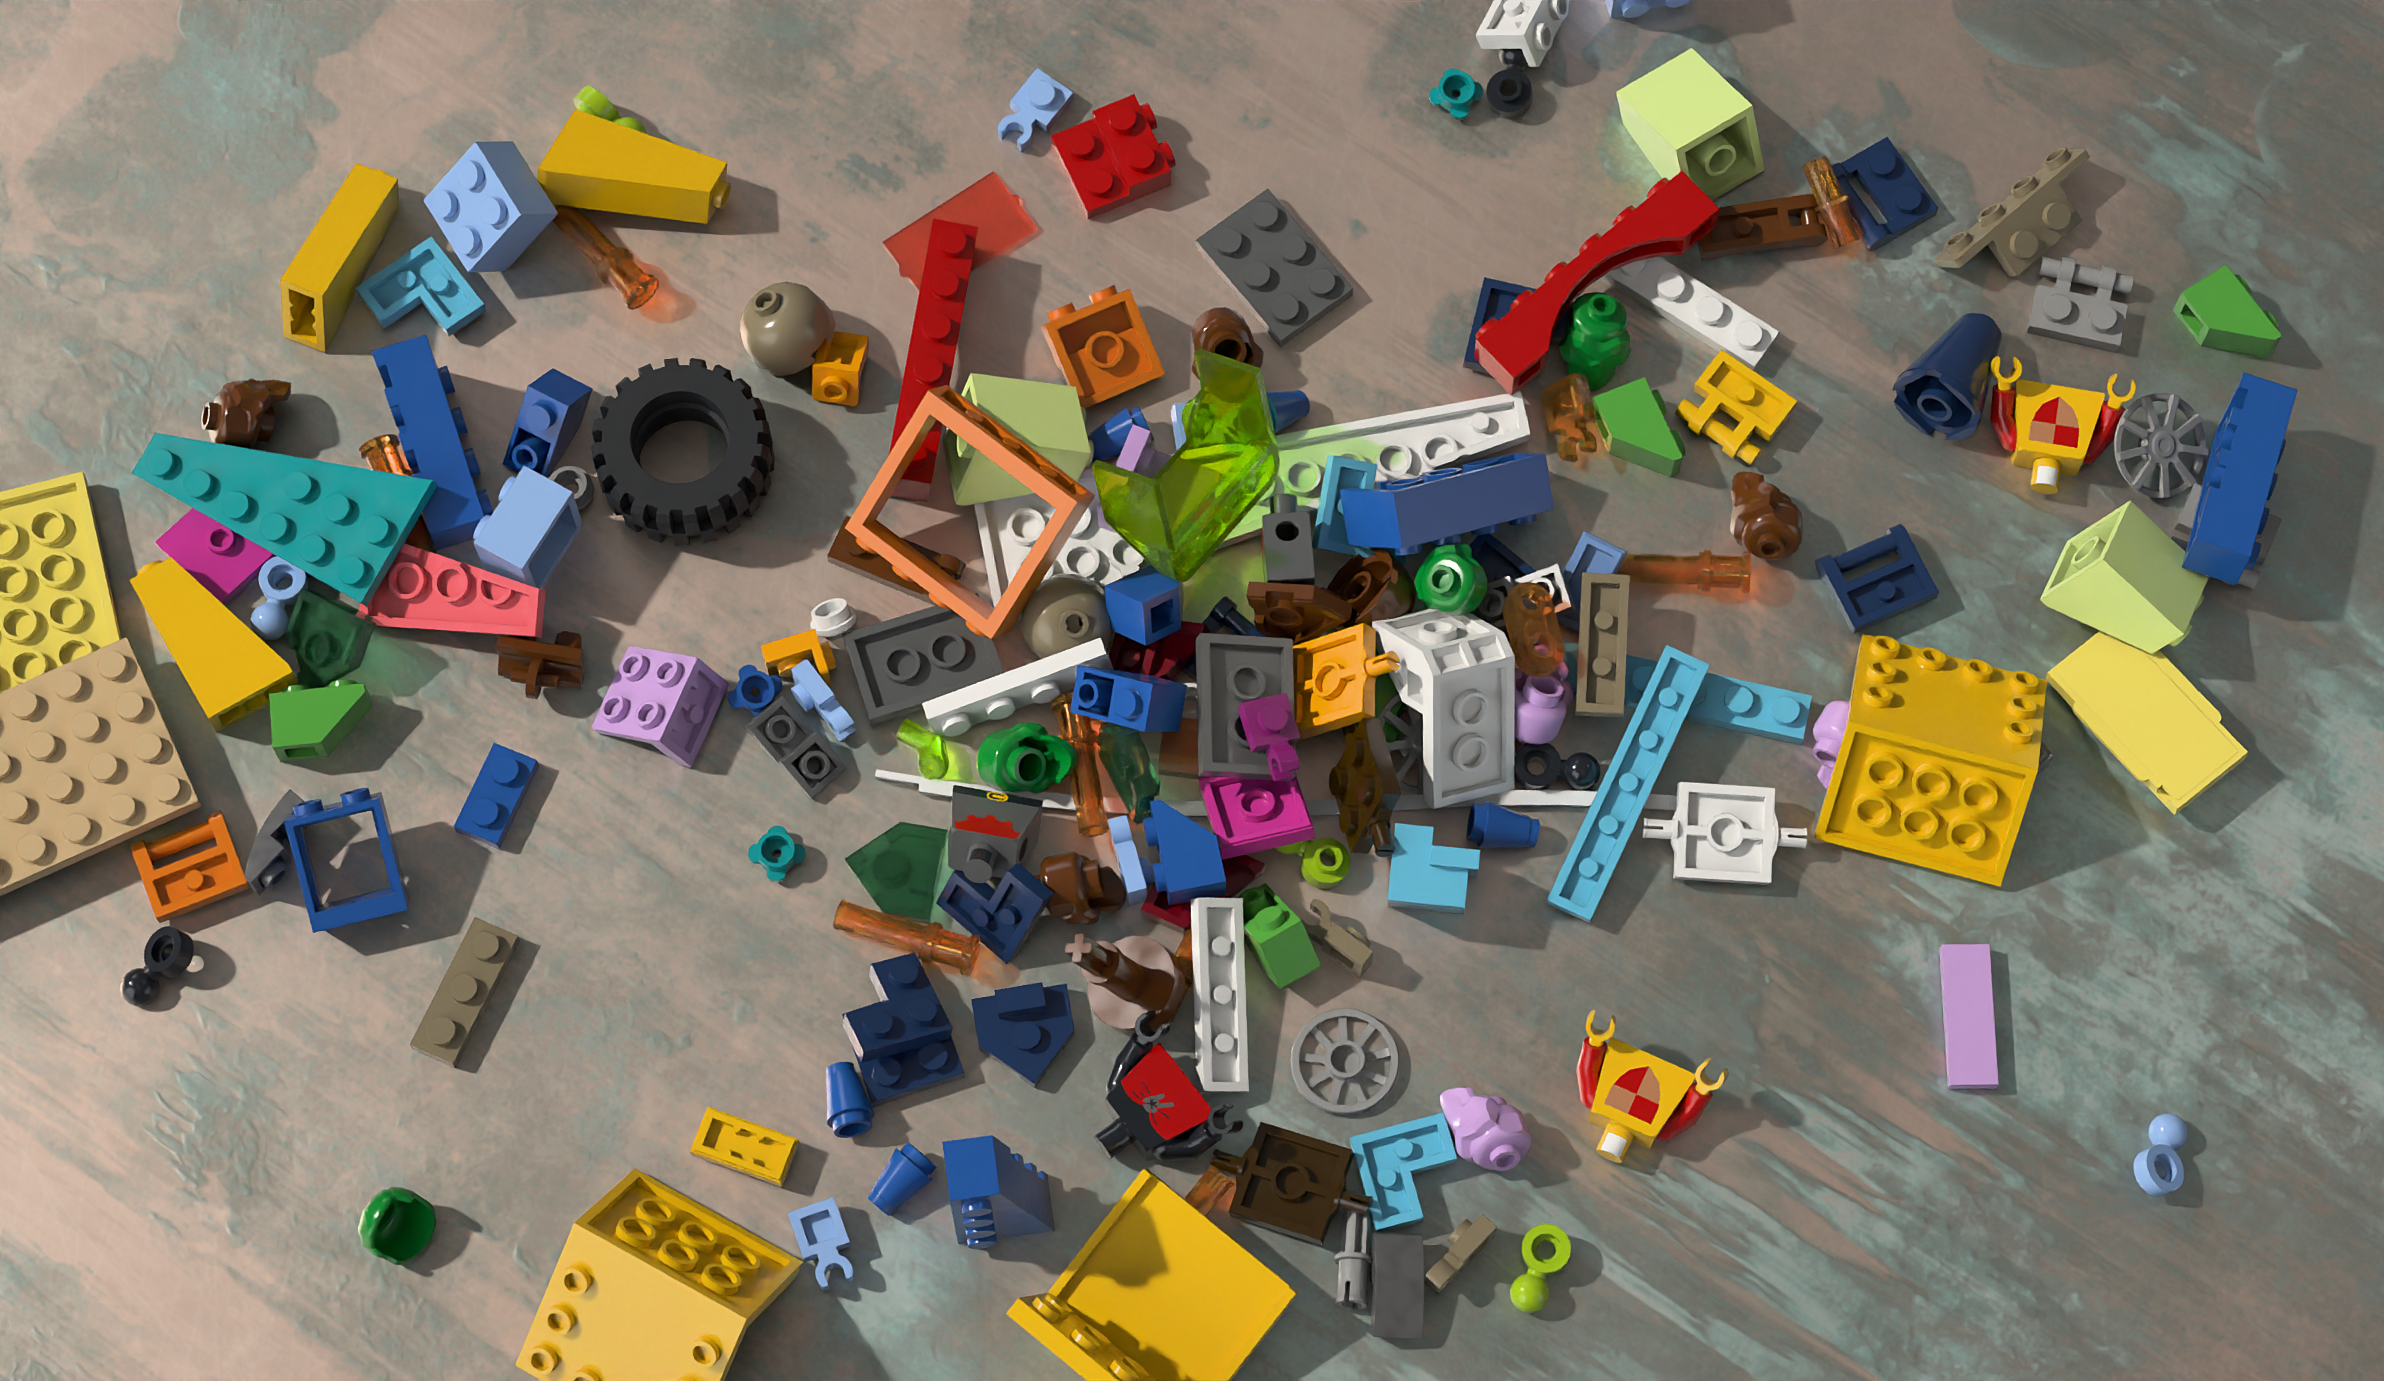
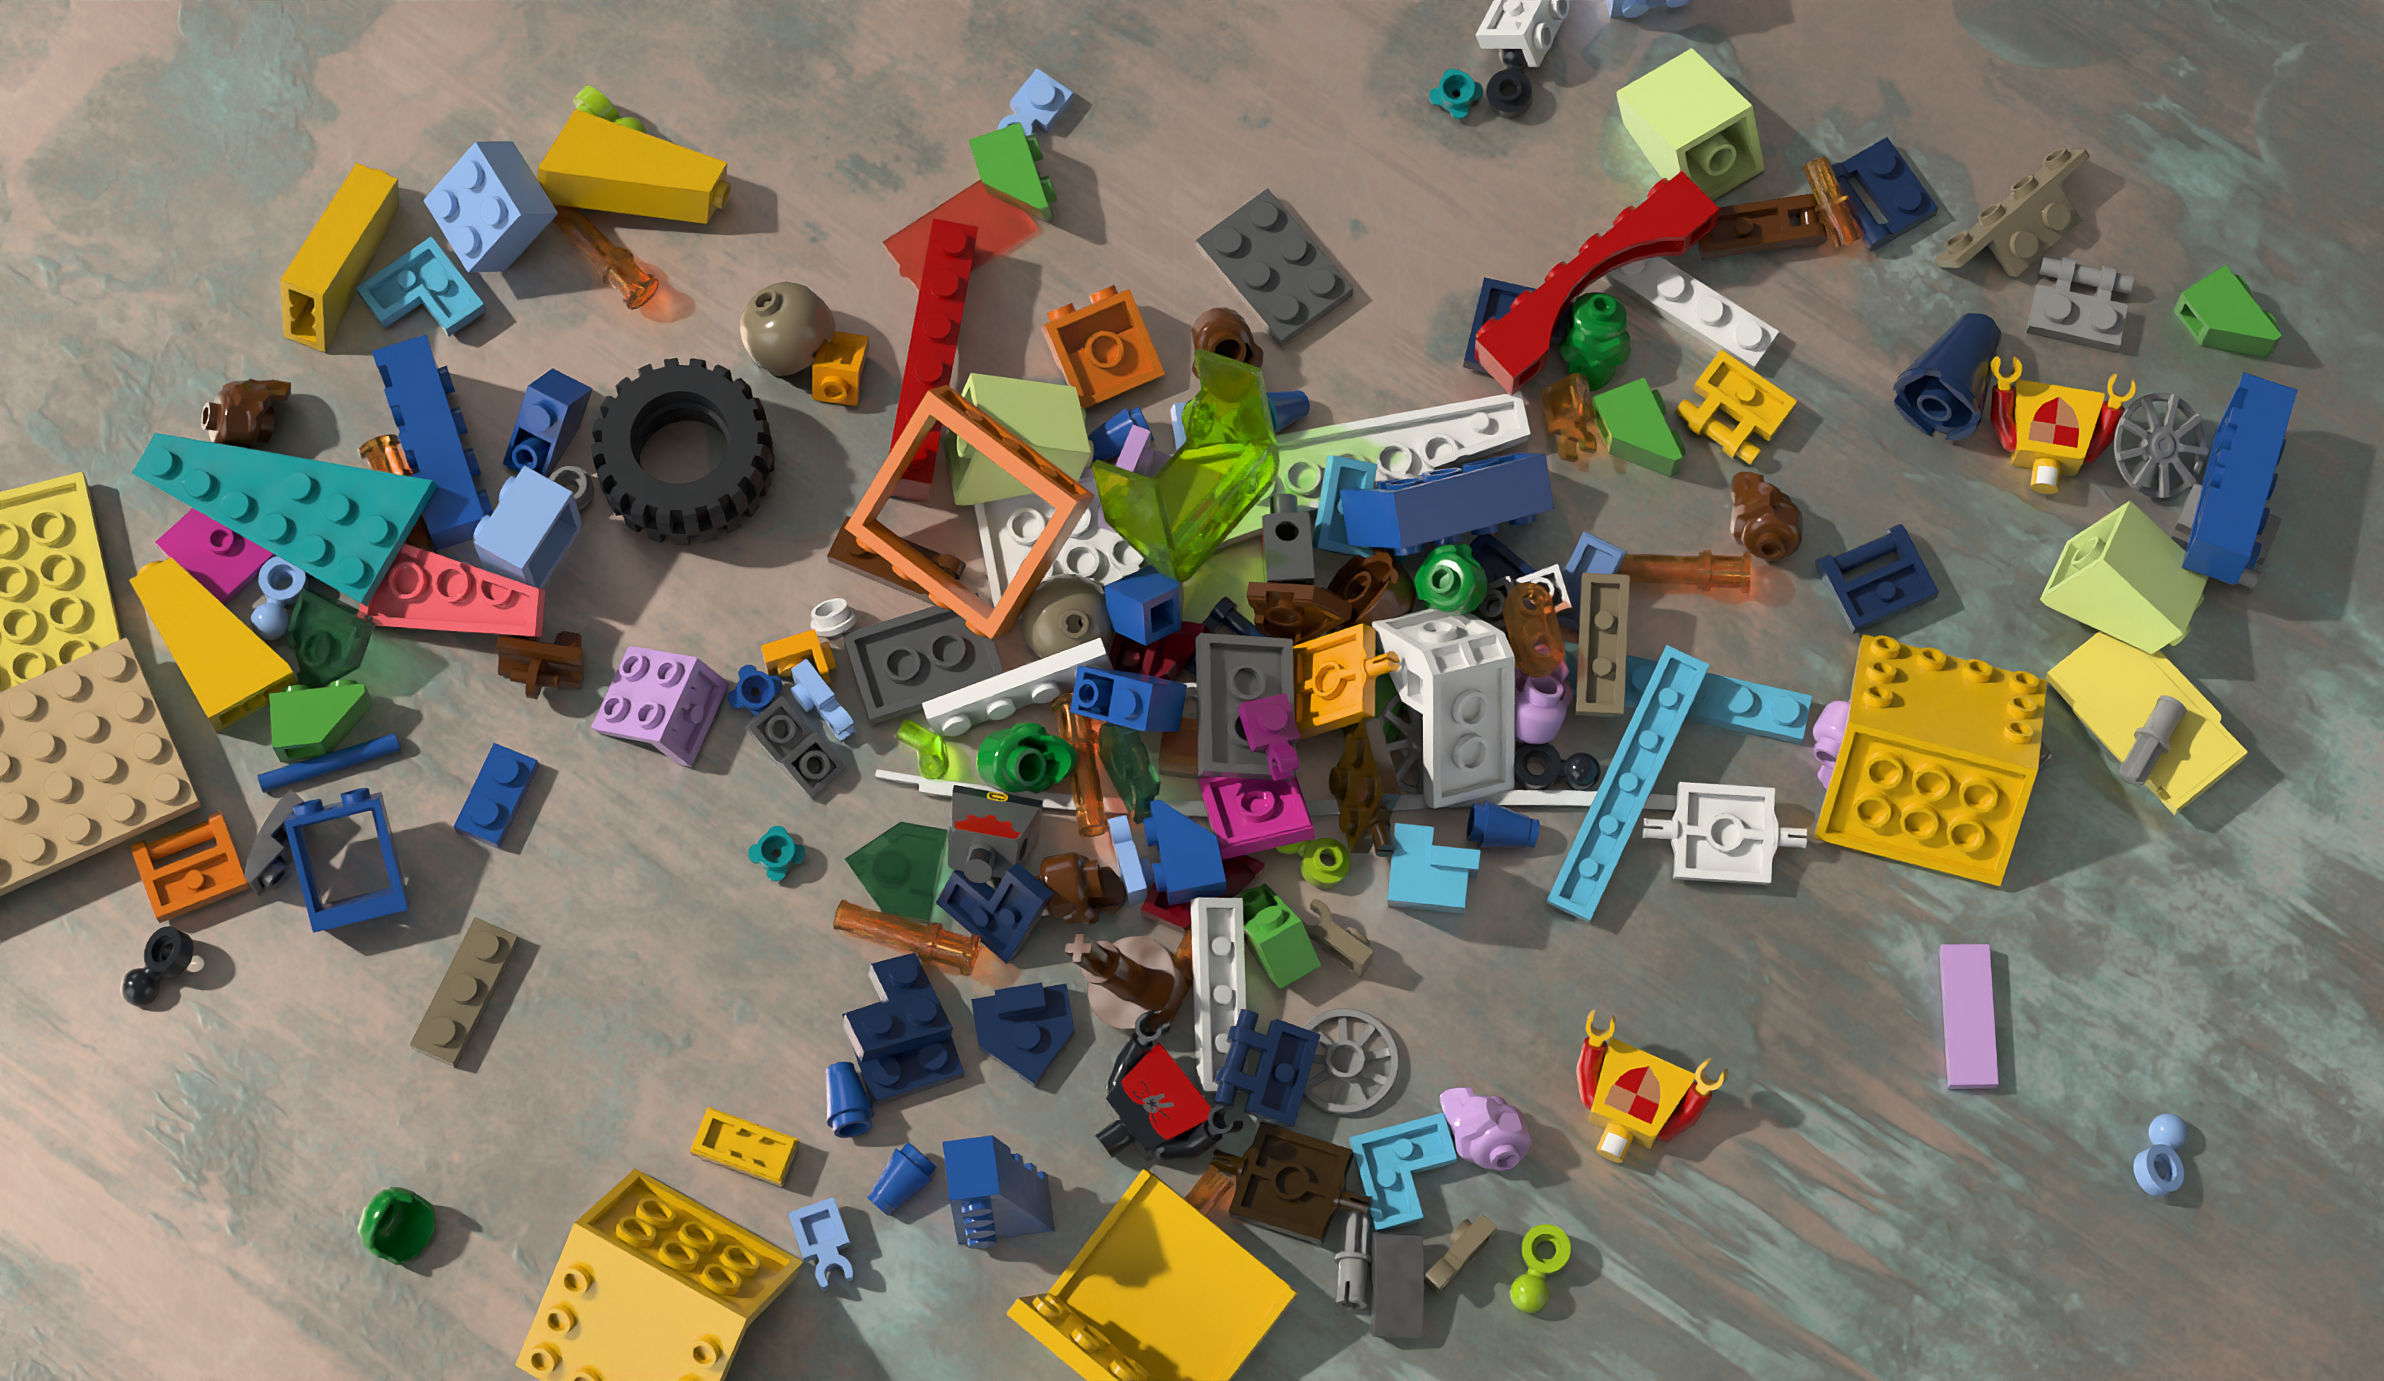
red plate [1051,94,1176,219] -> none
none -> blue bar [257,733,401,793]
none -> bright green slope [968,122,1057,221]
none -> dark blue plate [1213,1009,1321,1128]
none -> light grey axle [2119,695,2187,786]

